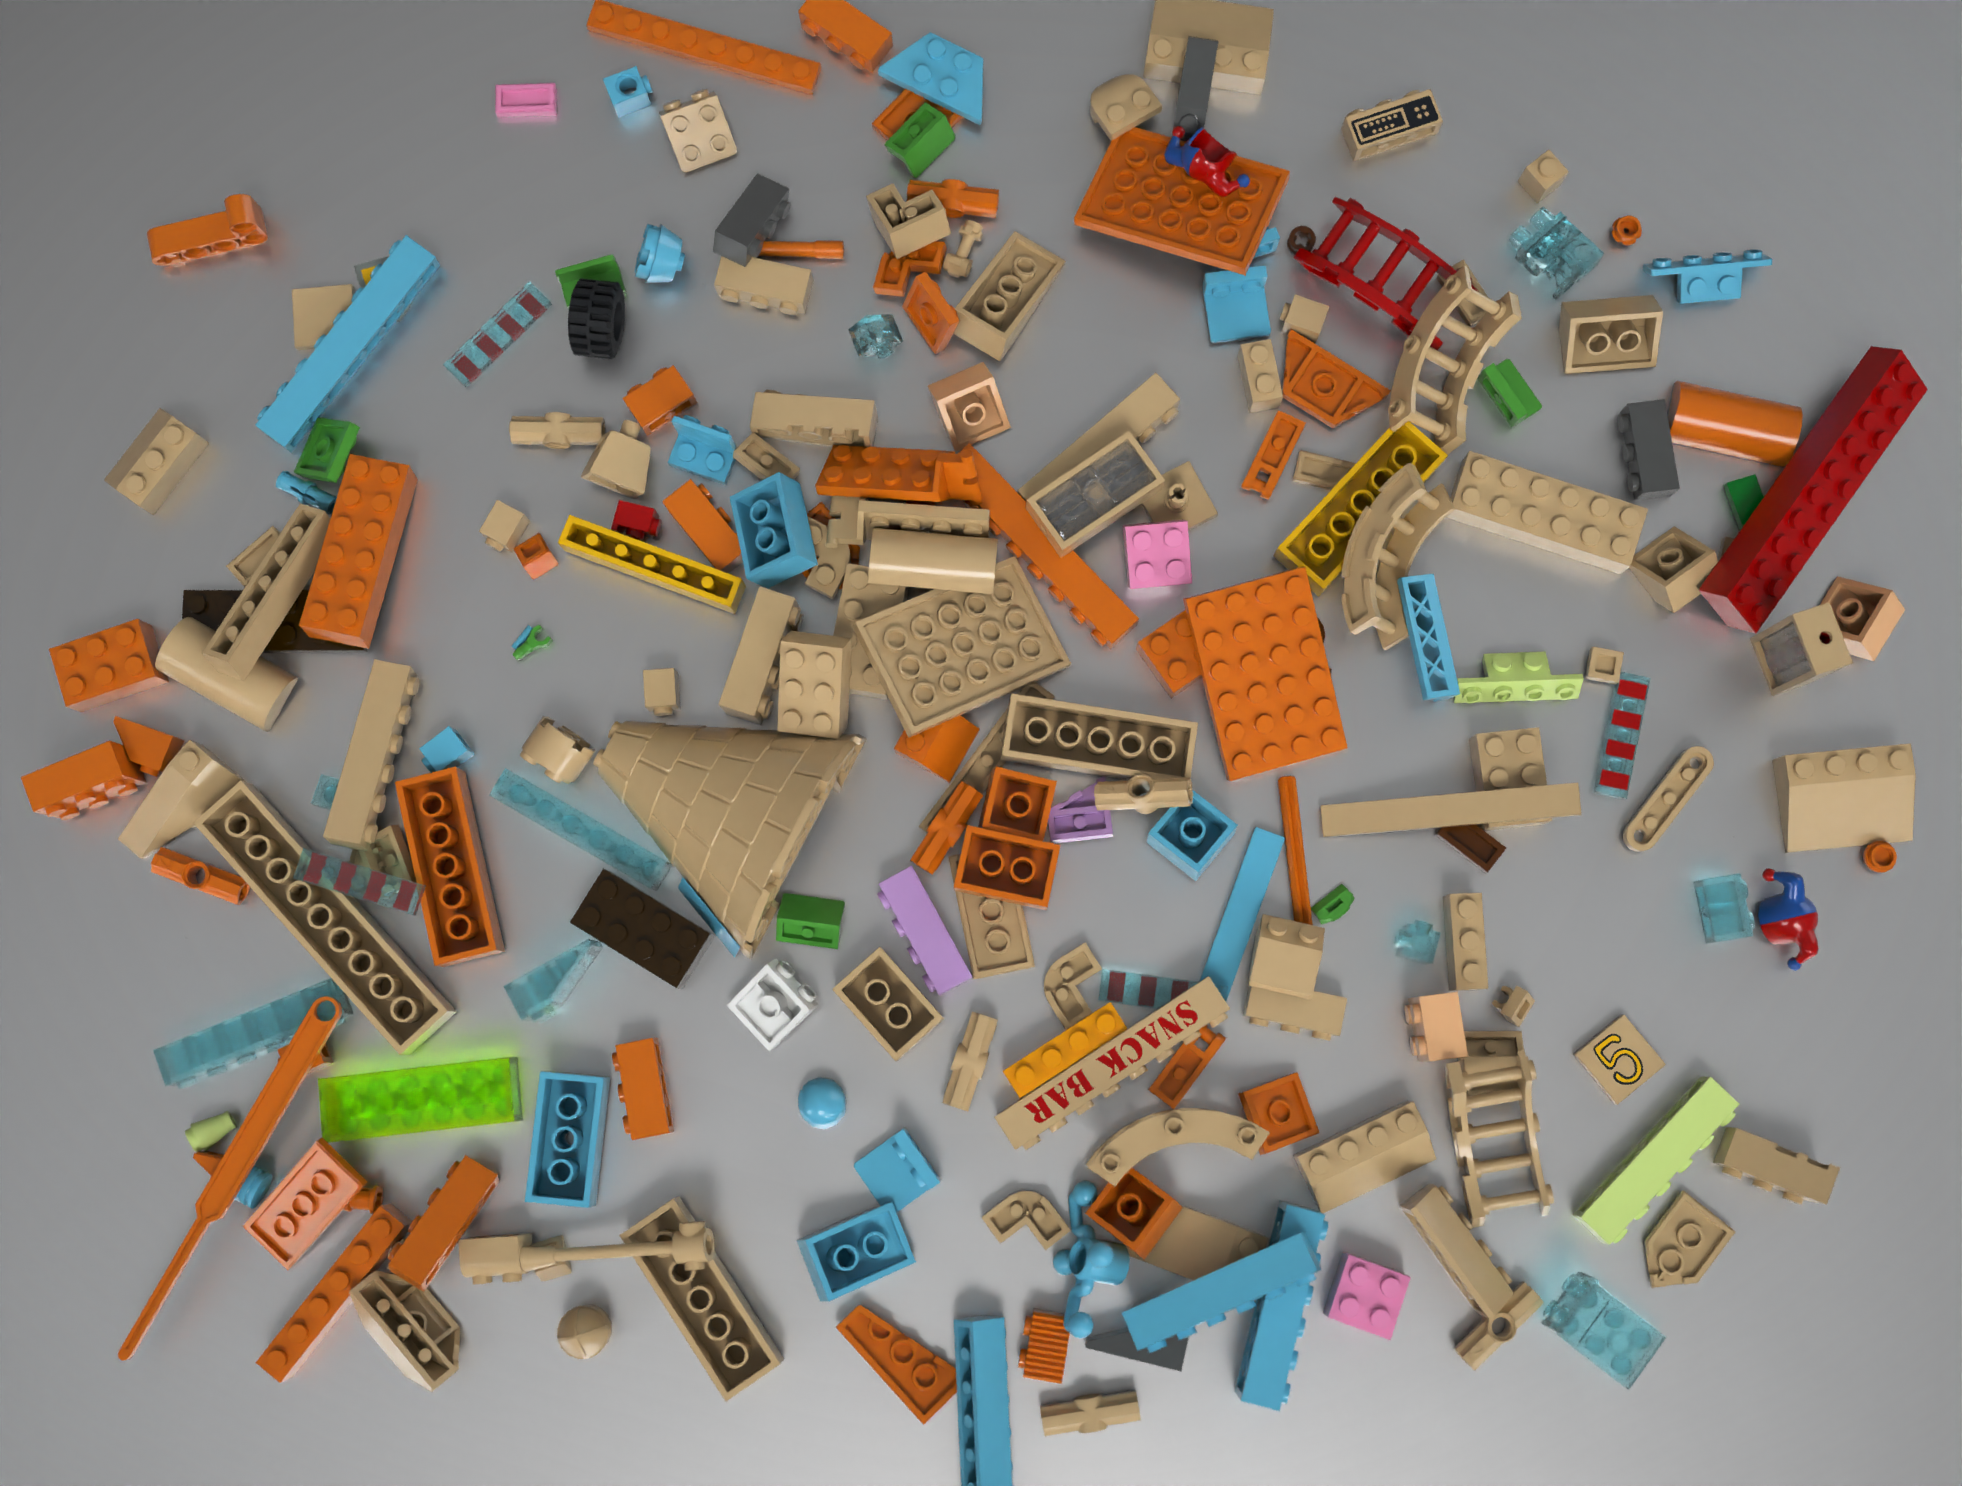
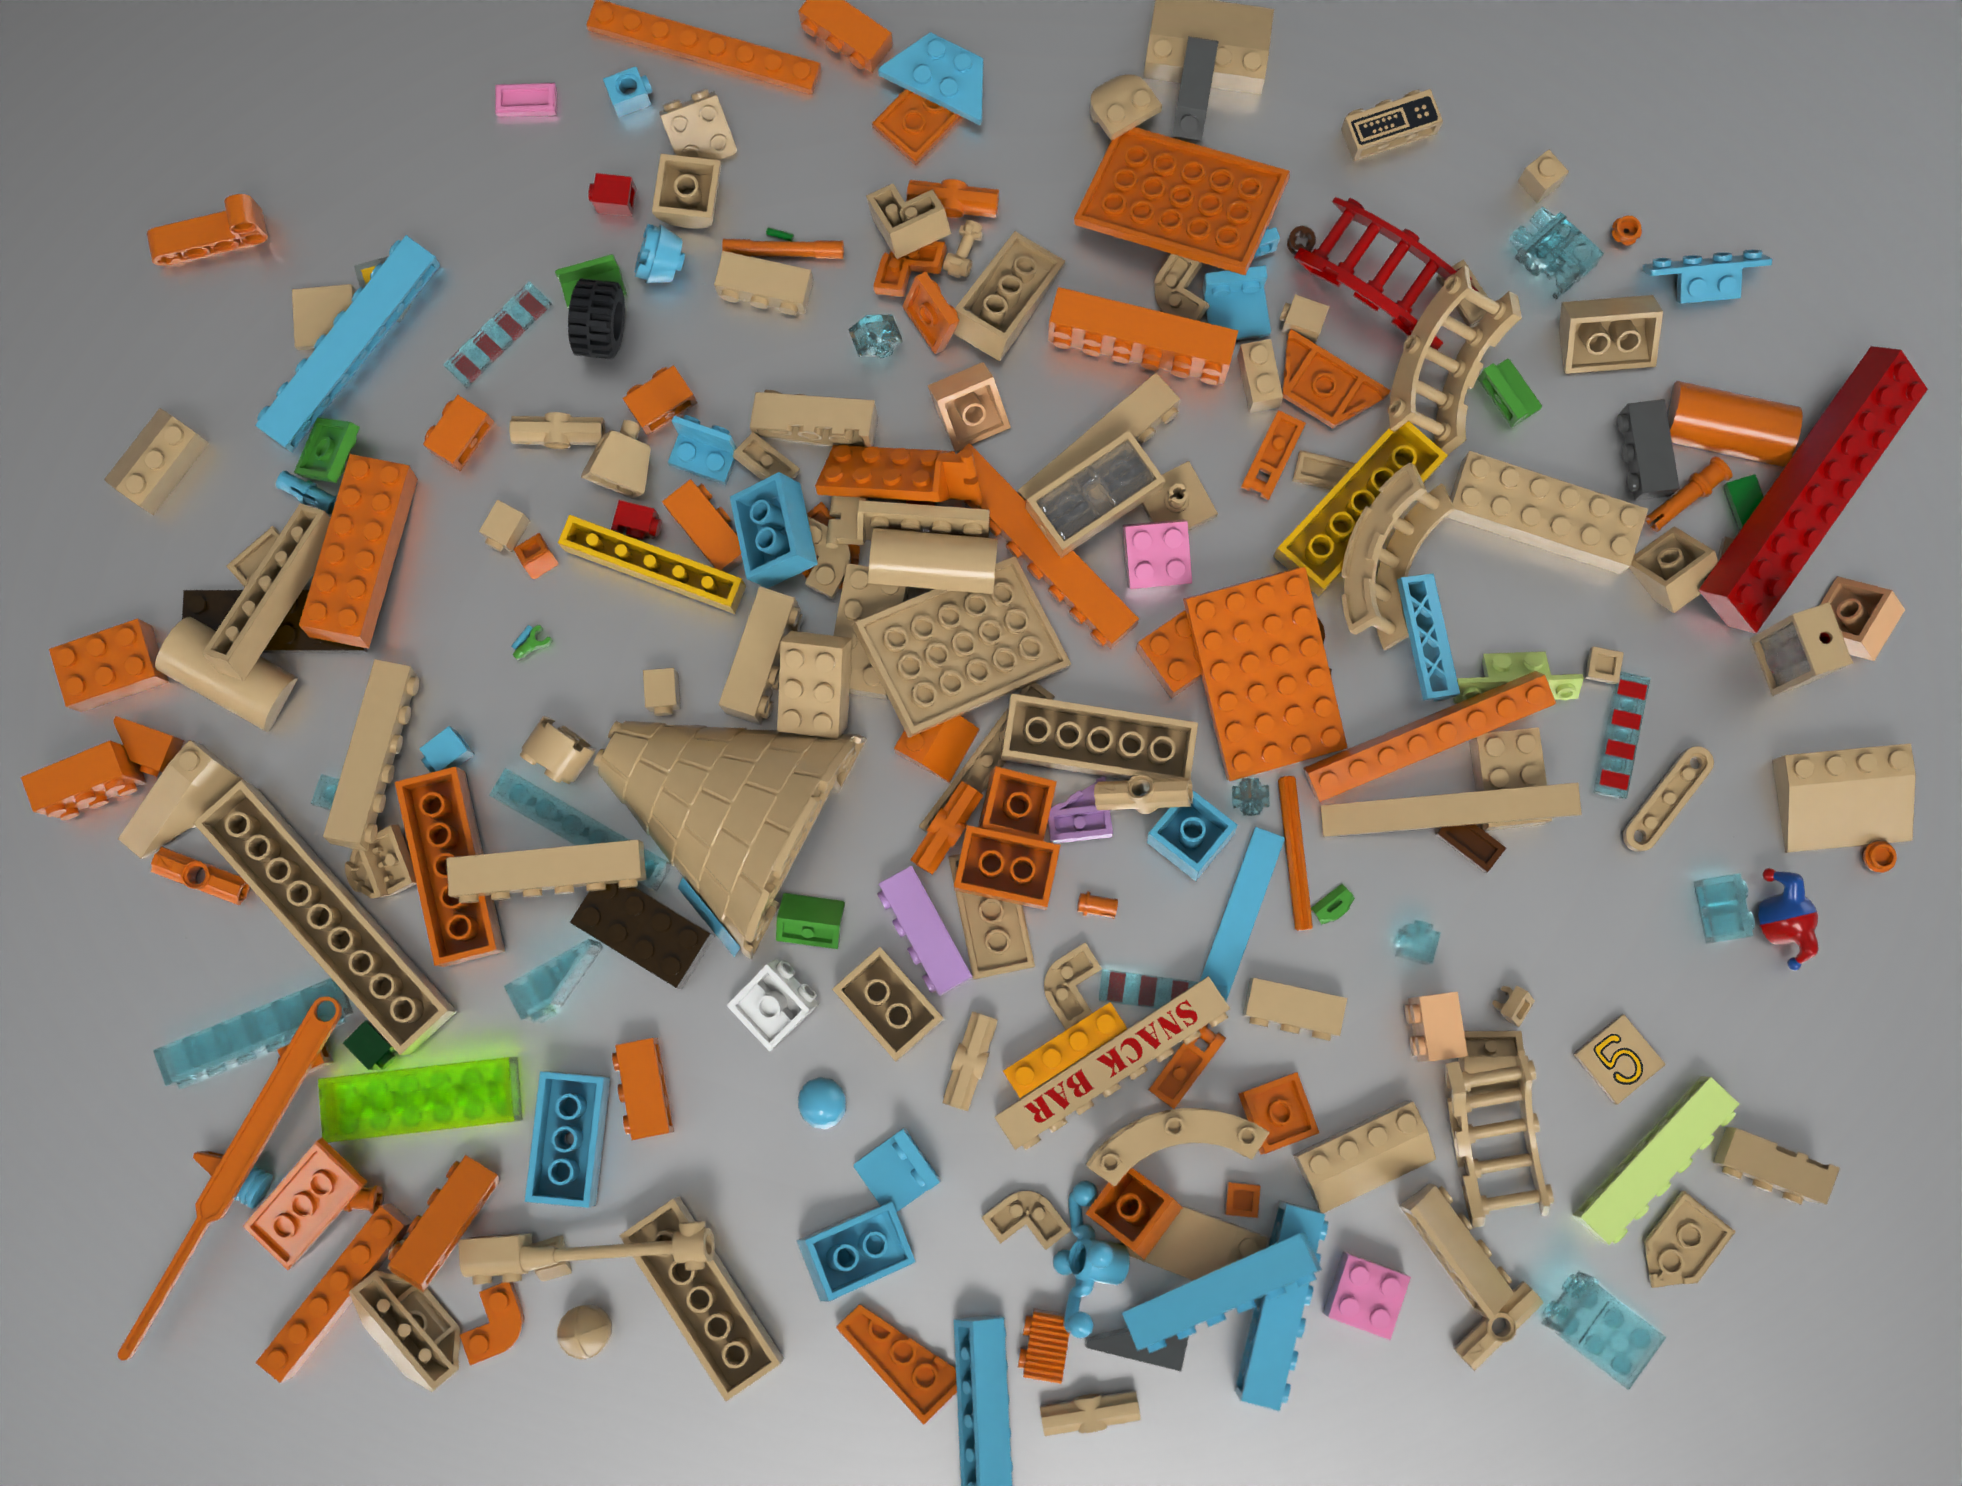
yellowish green cone [185,1111,237,1152] -> none
clear light blue tile [293,848,426,916] -> none
dark grey brick [713,173,791,267] -> none
bright green panel [884,102,956,178] -> none
red piece [1164,126,1250,197] -> none
tan slope [1249,914,1325,1000] -> none
tan brick [1443,893,1489,991] -> none
none -> dark green brick [342,1020,396,1070]
none -> orange brick [423,395,495,471]
none -> tan brick [446,840,646,903]
none -> orange plate [460,1282,524,1365]
none -> red brick [588,173,637,217]
none -> tan brick [652,154,721,229]
none -> green piece [766,227,794,241]
none -> orange brick [1048,287,1238,385]
none -> orange pin [1077,891,1118,919]
none -> tan plate [1154,254,1210,321]
none -> orange plate [1225,1182,1261,1218]
none -> clear light blue gear [1232,778,1270,816]
none -> orange brick [1303,671,1556,802]
none -> orange pin [1645,456,1733,532]

